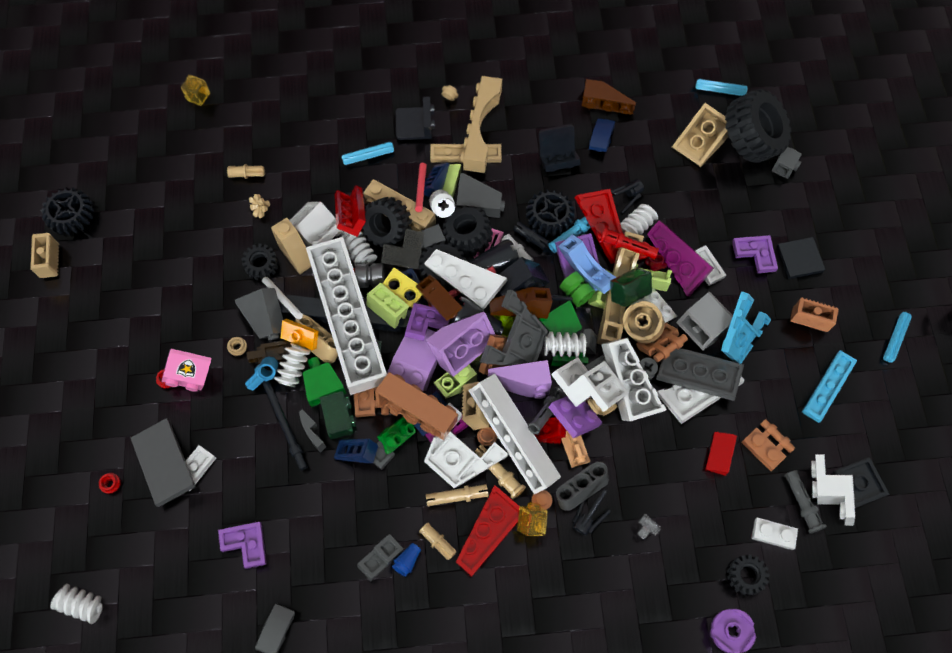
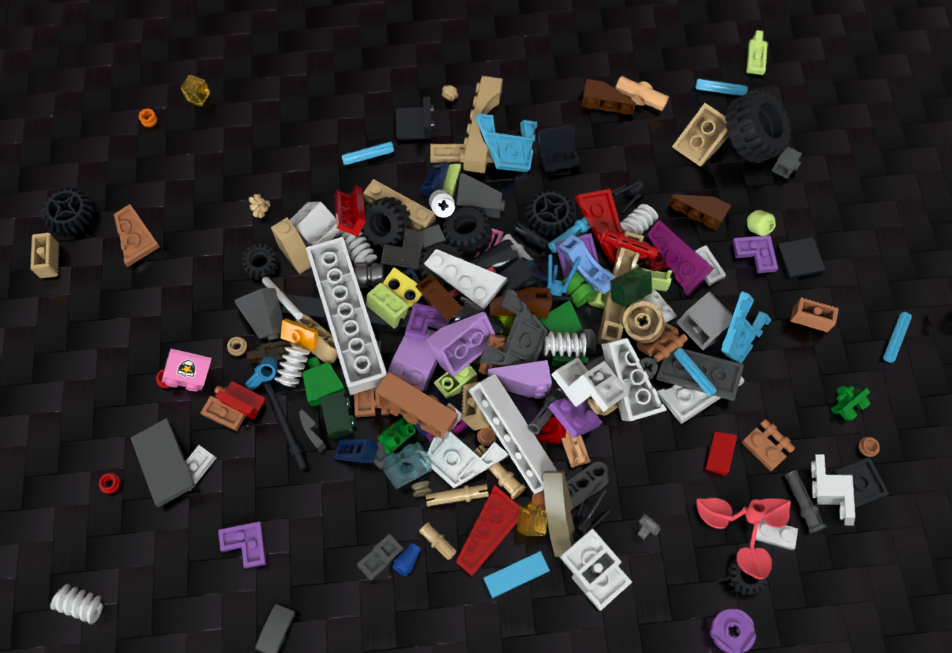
tan axle [227,164,265,179] -> none
coral bar [415,163,427,212] -> none
dark blue slope [589,118,615,152] -> none
medium azure tile [802,350,857,423] -> none
none -> nougat wing [114,205,160,267]
none -> orange bush [139,109,157,127]
none -> nougat plate [201,385,245,431]
none -> red panel [215,382,266,420]
none -> clear light blue brick [383,442,432,489]
none -> dark tan bush [412,481,431,497]
none -> medium azure wing [476,113,537,172]
none -> medium azure tile [484,551,550,598]
none -> dark tan slope [543,471,575,557]
none -> dark azure plant [546,254,581,296]
none -> white bracket [560,529,632,611]
none -> light nougat piece [615,76,669,111]
none -> reddish brown slope [669,194,731,230]
none -> medium azure axle [673,348,717,397]
none -> coral plant [697,498,791,579]
none -> yellowish green hinge [747,31,767,75]
none -> yellowish green head [747,210,775,236]
none -> green hips [831,385,871,420]
none -> nougat plate [858,437,880,457]

